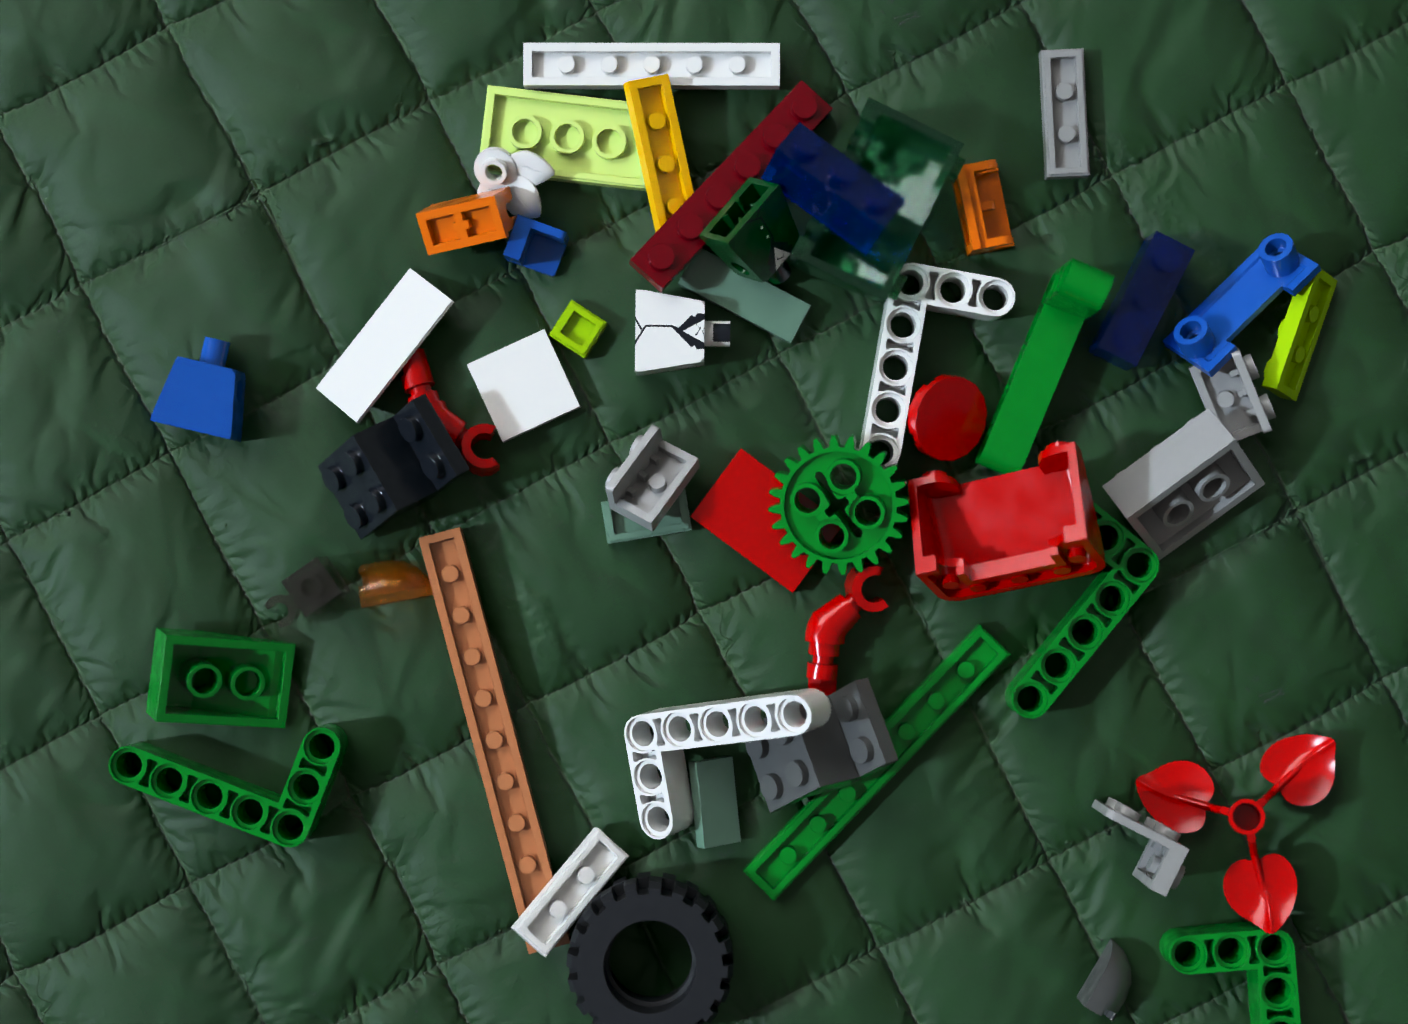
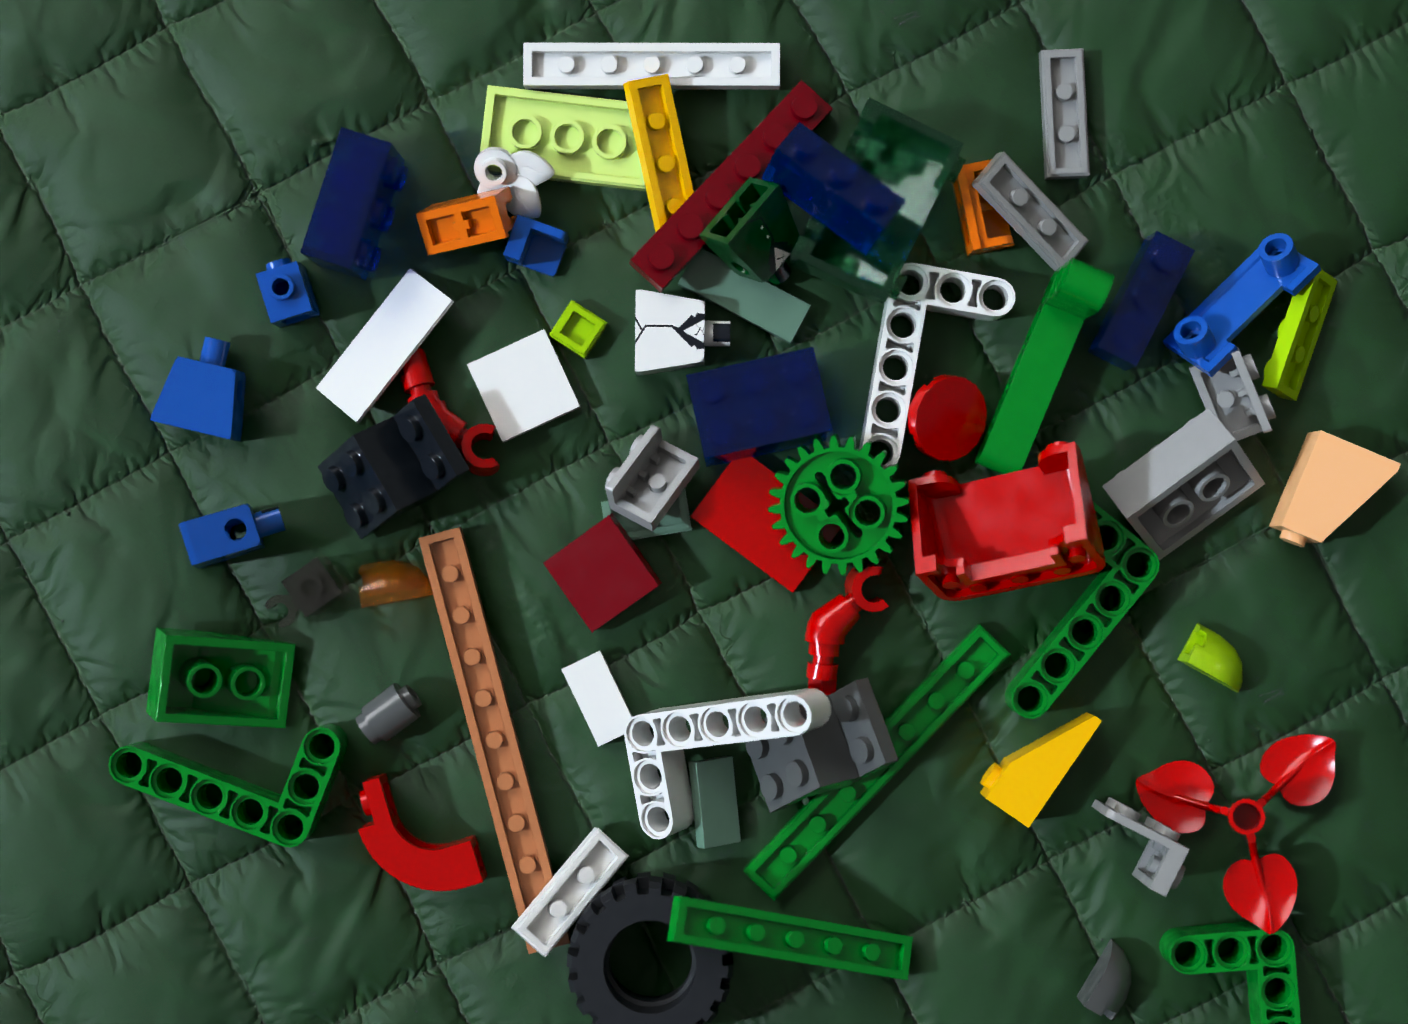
none -> blue torso [179,503,286,569]
none -> blue brick [256,258,320,328]
none -> clear blue brick [300,127,408,281]
none -> dark grey brick [355,683,422,745]
none -> red arch [358,773,488,891]
none -> dark red tile [543,513,662,632]
none -> white tile [561,650,633,747]
none -> green plate [667,896,913,980]
none -> clear blue brick [686,347,833,467]
none -> light grey tile [971,151,1089,271]
none -> yellow slope [980,712,1102,828]
none -> lime brick [1177,623,1243,692]
none -> light nougat slope [1269,430,1401,547]

